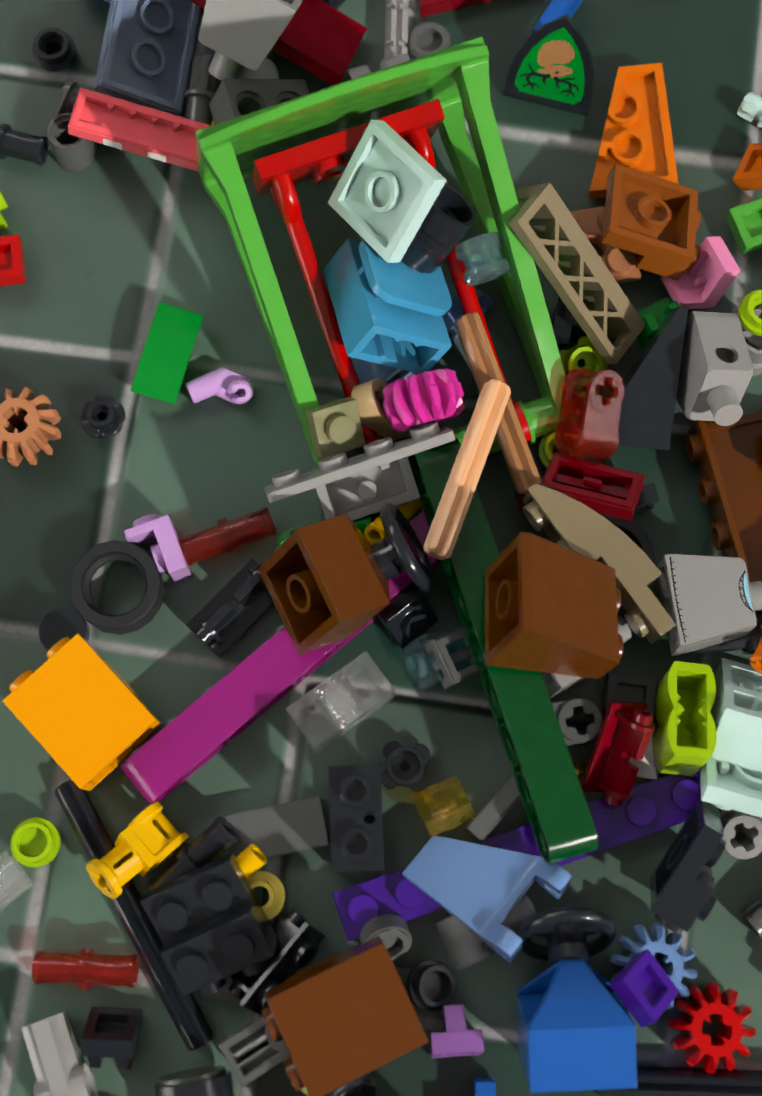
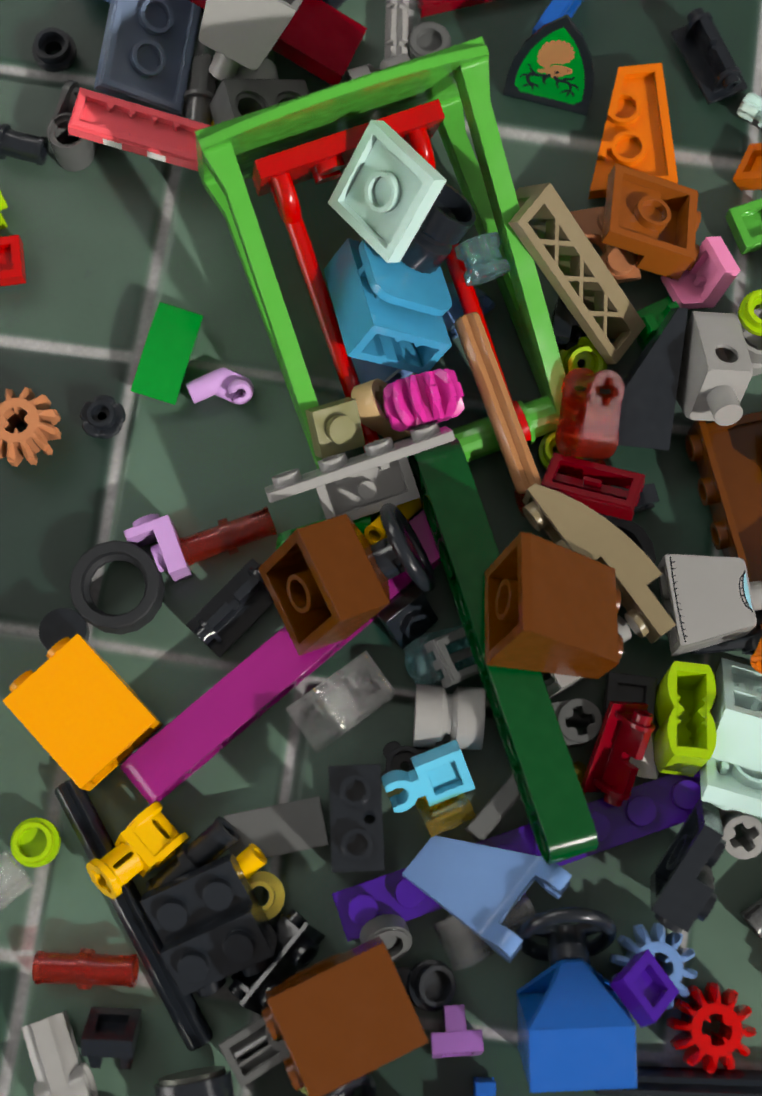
light nougat axle [423,379,511,560] -> none
none -> medium azure plate [381,740,475,813]
none -> light grey wheel [413,684,485,751]
none -> black hinge [671,8,748,105]

